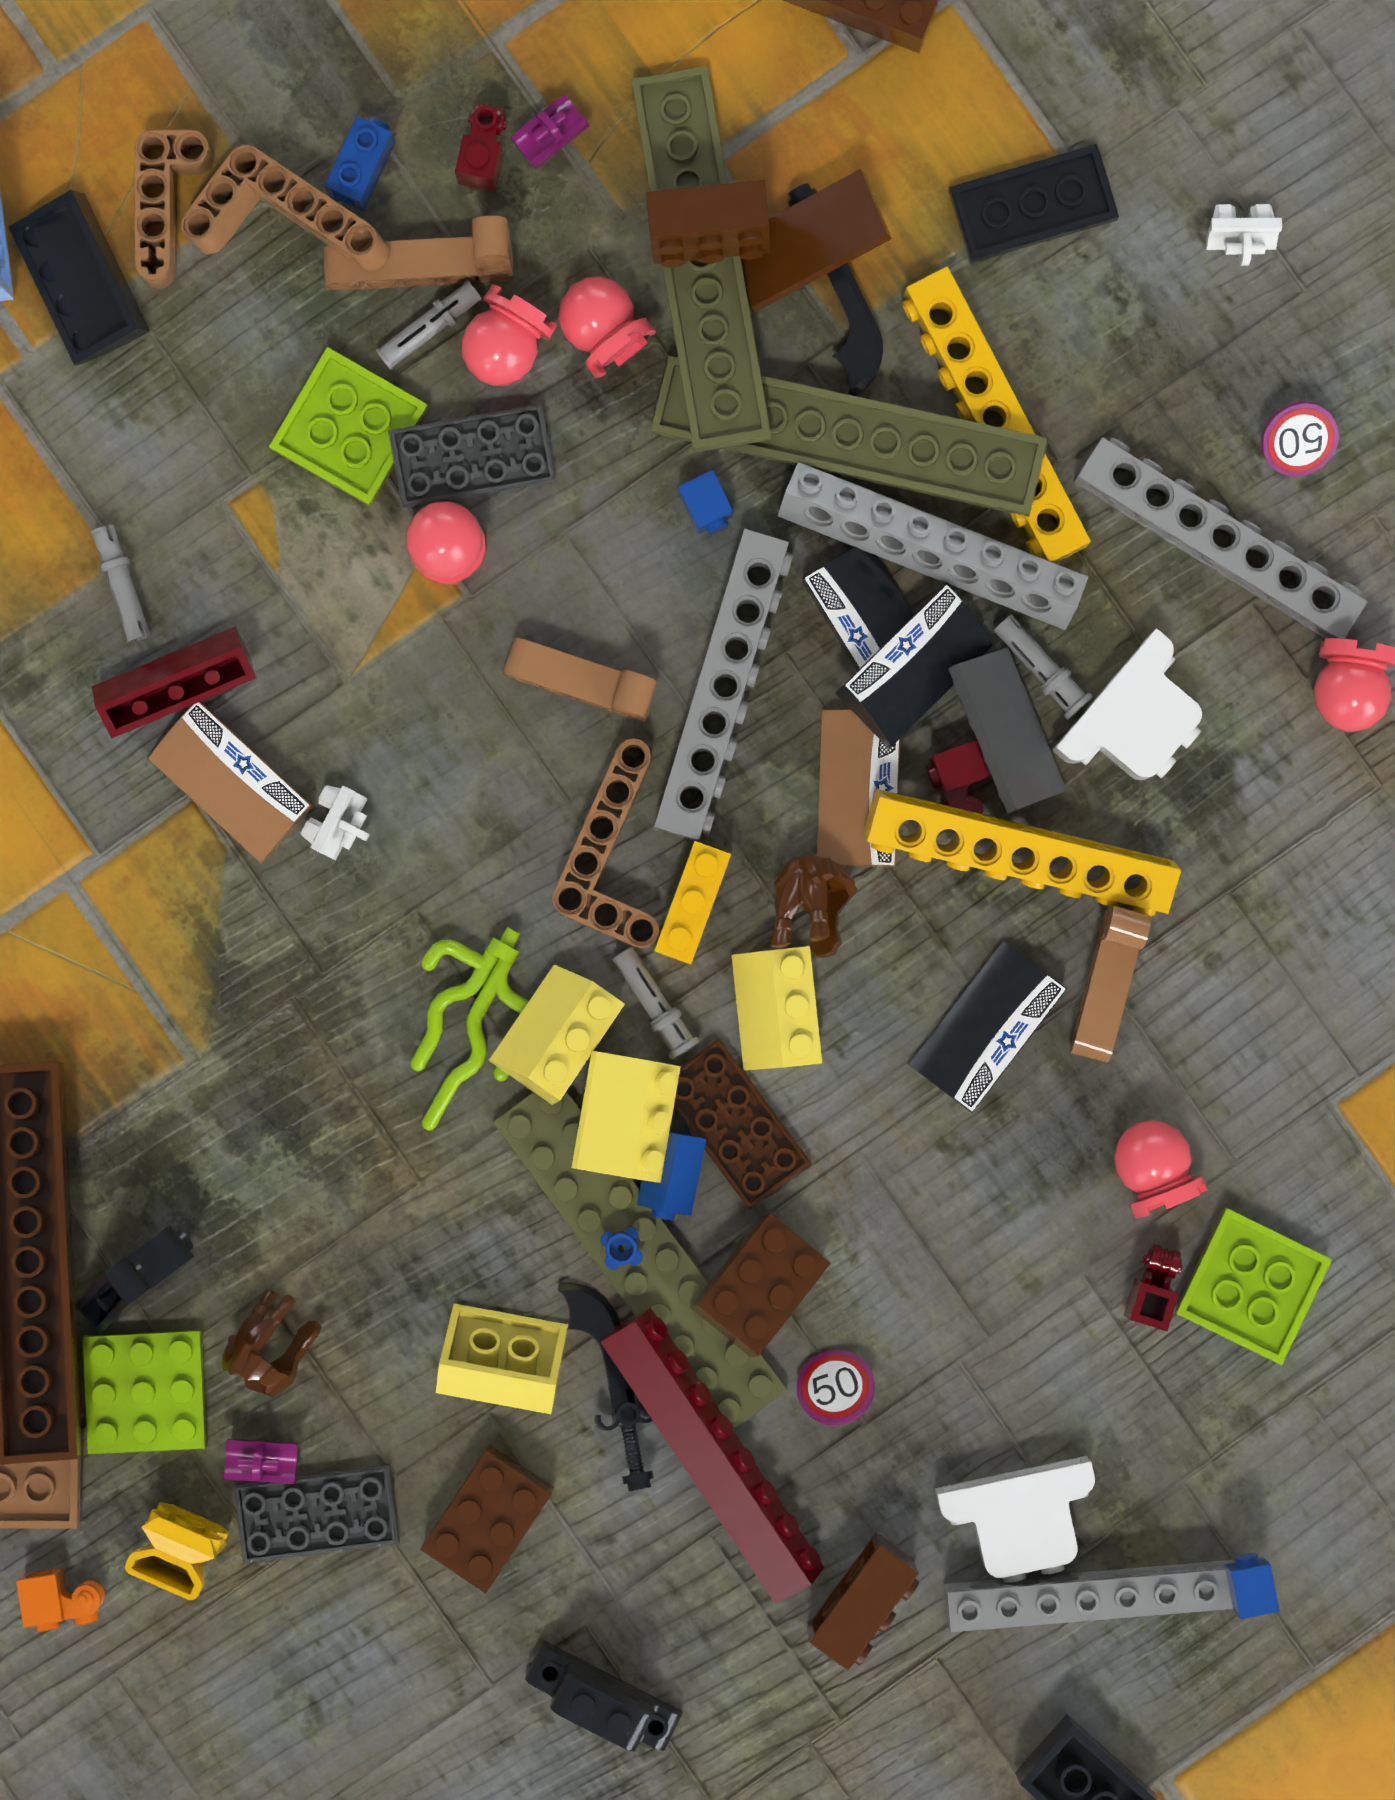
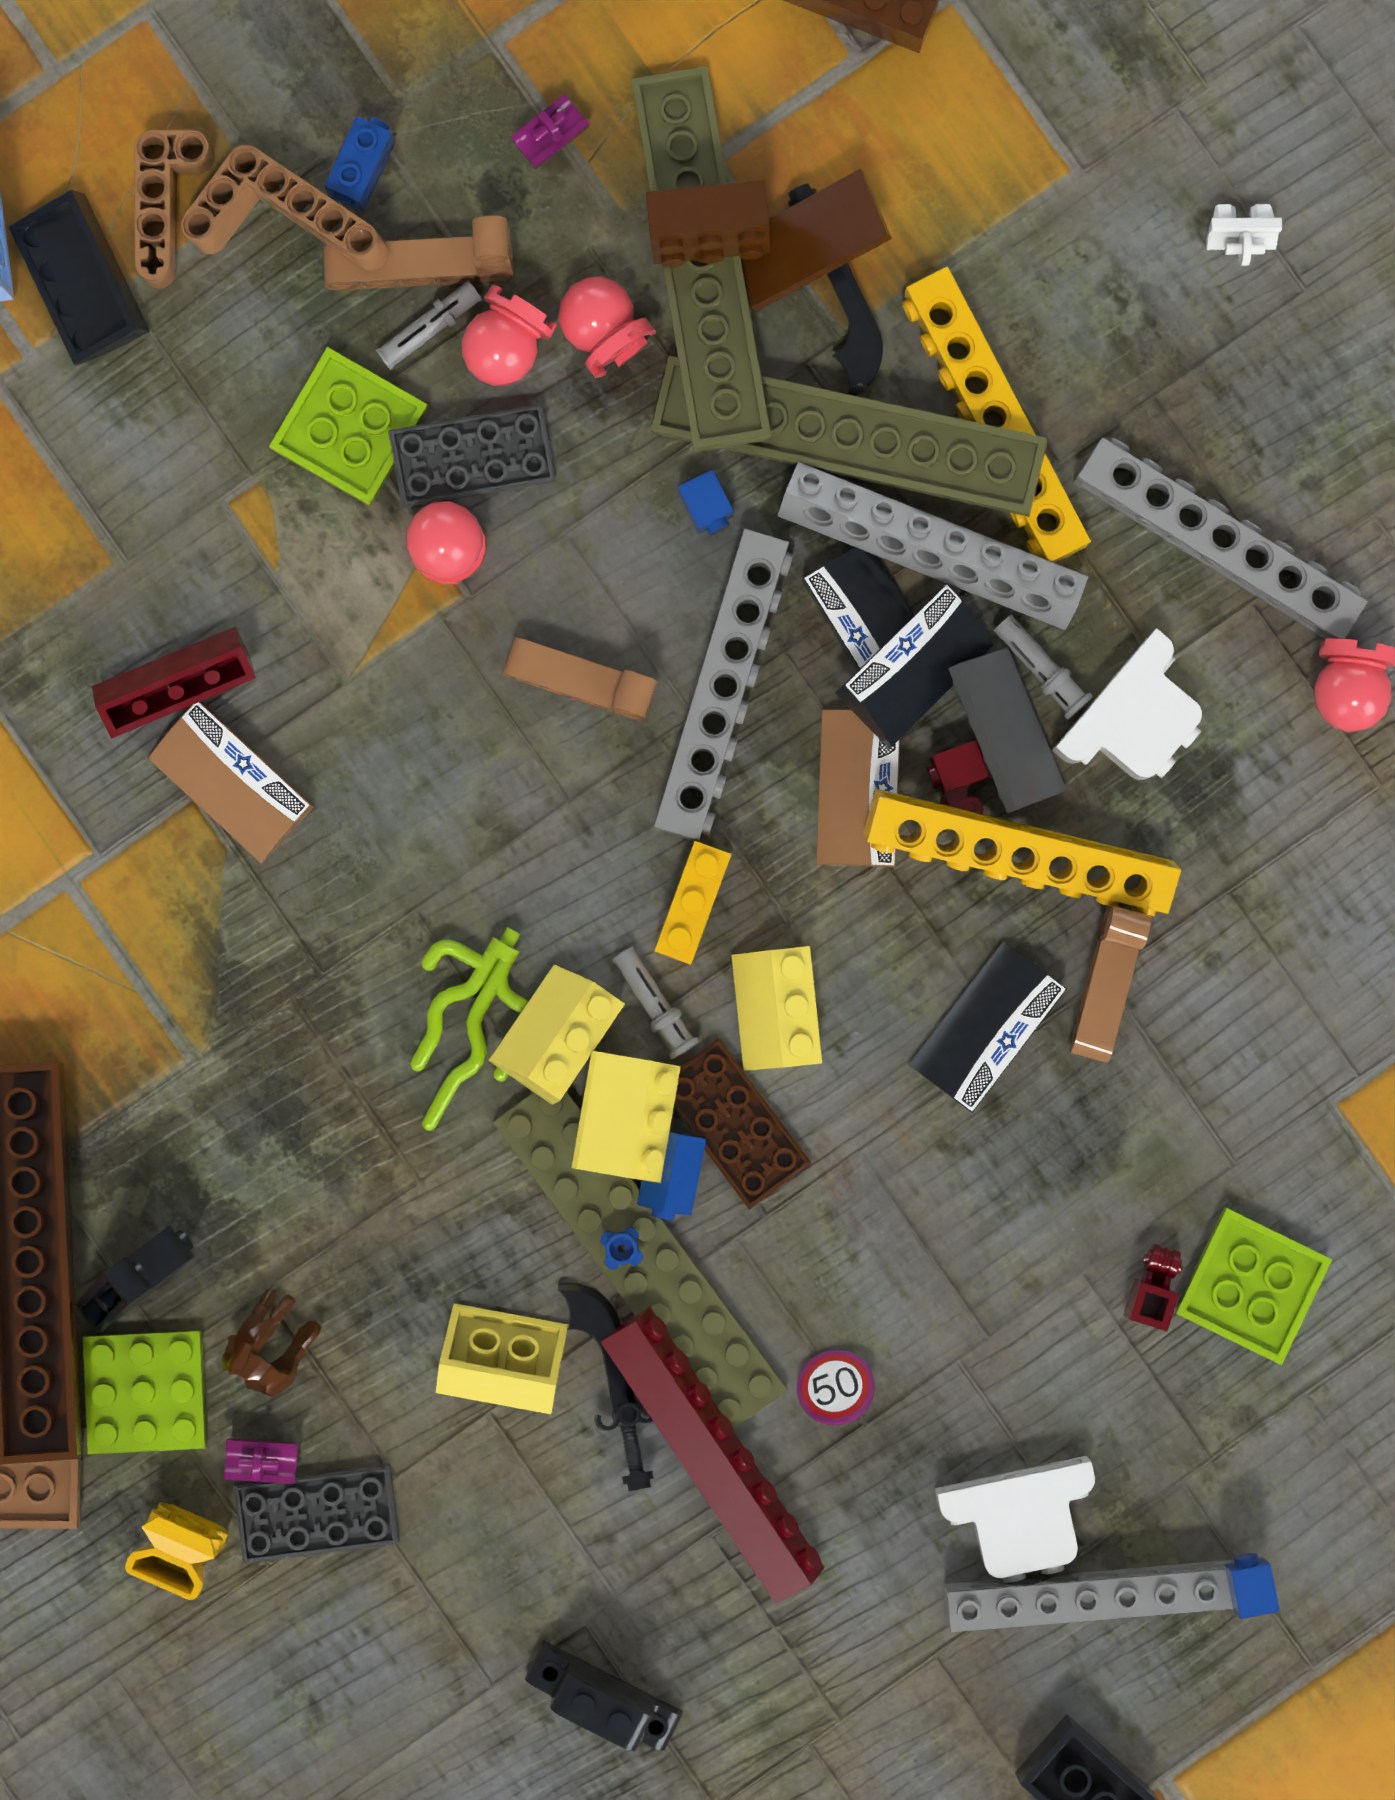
orange brick [16,1567,105,1632] -> none
light grey pin [90,525,151,643] -> none
white hips [301,785,370,860] -> none
reddish brown brick [420,1444,554,1594] -> none
dark red brick [455,102,508,192] -> none
medium nougat beam [552,738,660,949] -> none
reddish brown brick [690,1213,831,1357] -> none
reddish brown piece [771,854,858,958] -> none
reddish brown brick [807,1532,919,1671] -> none
black tile [948,144,1119,264] -> none
coral tile [1114,1120,1208,1219] -> none
piece [1261,401,1339,477] -> none

